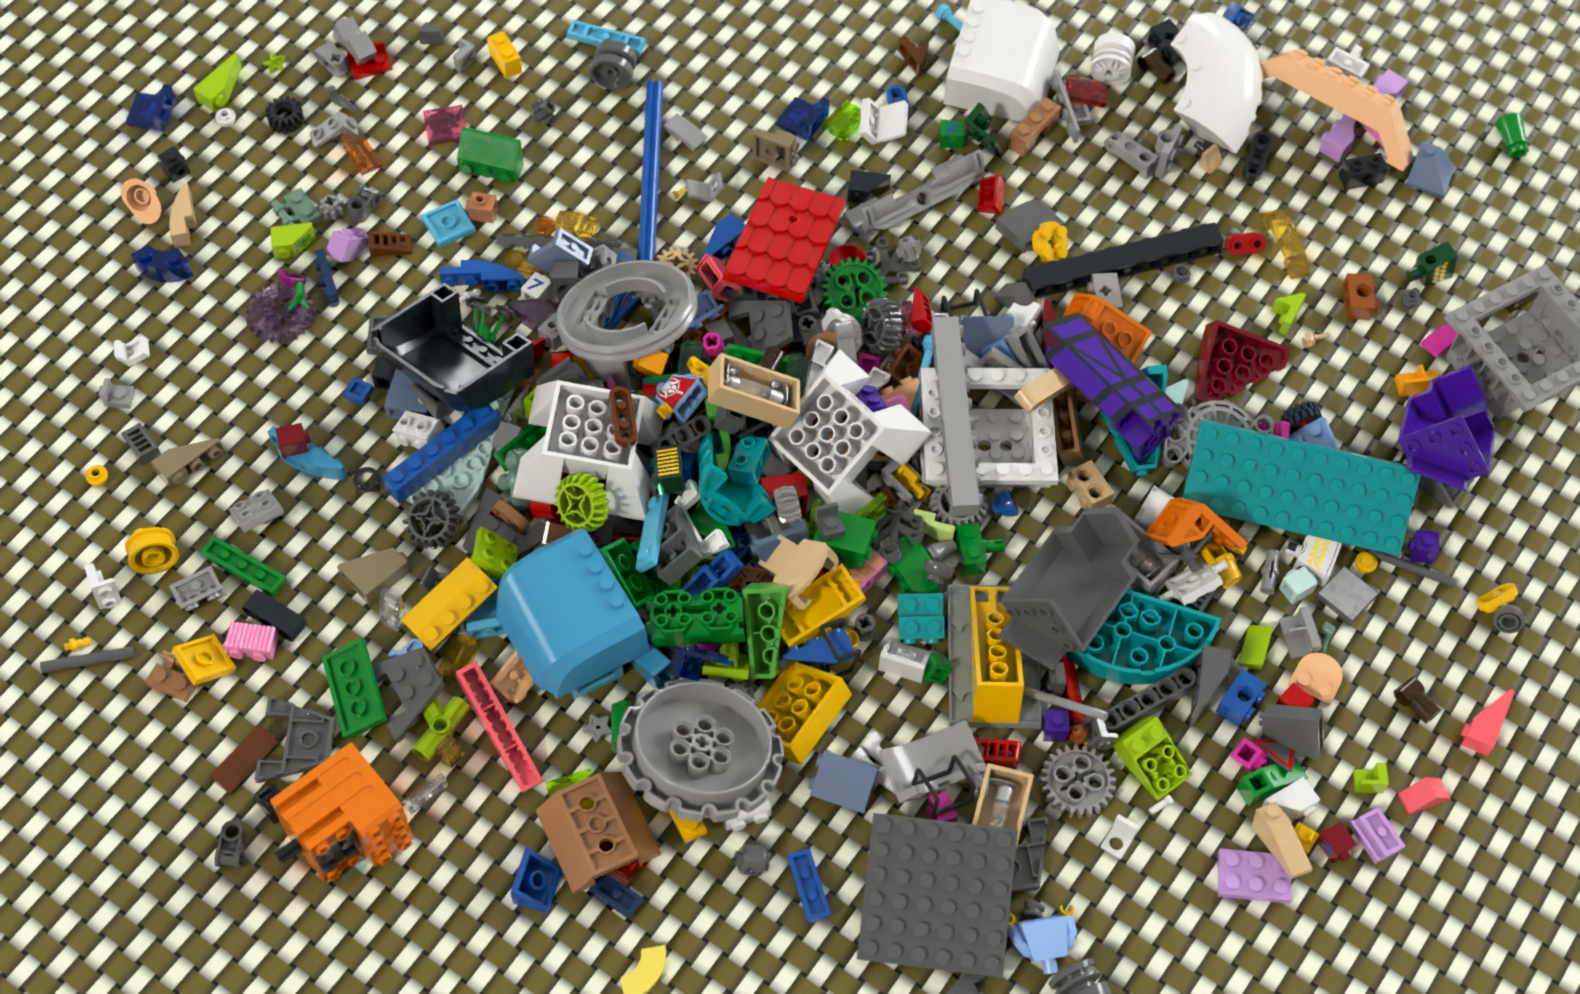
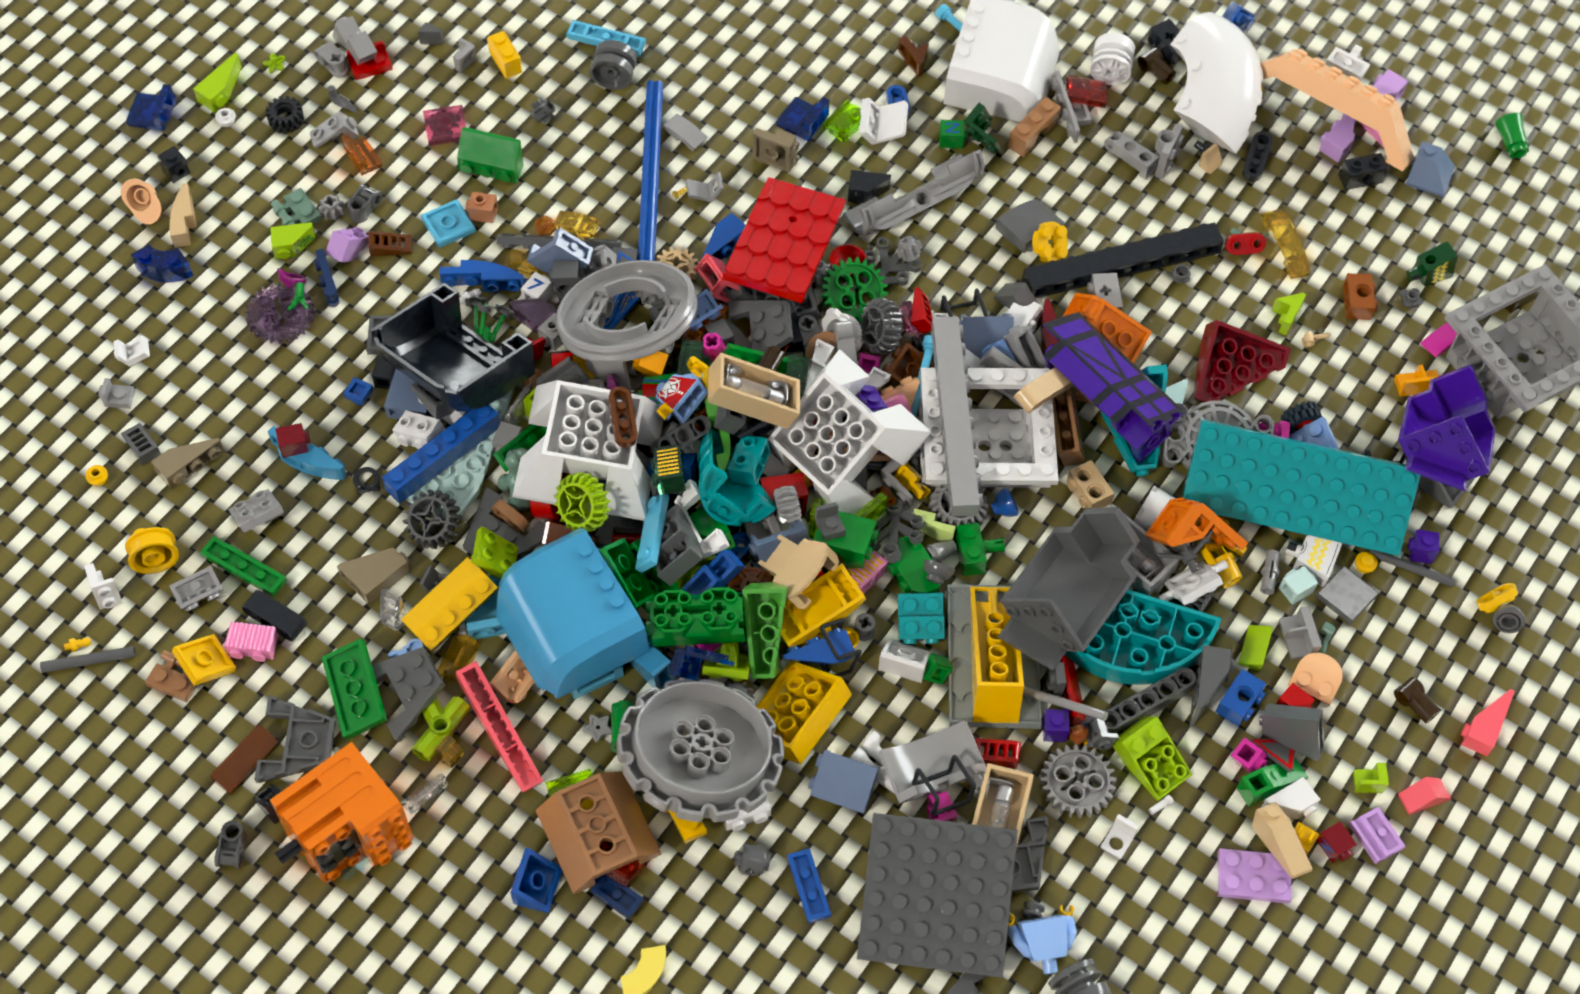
red slope [978,174,1005,214] -> none

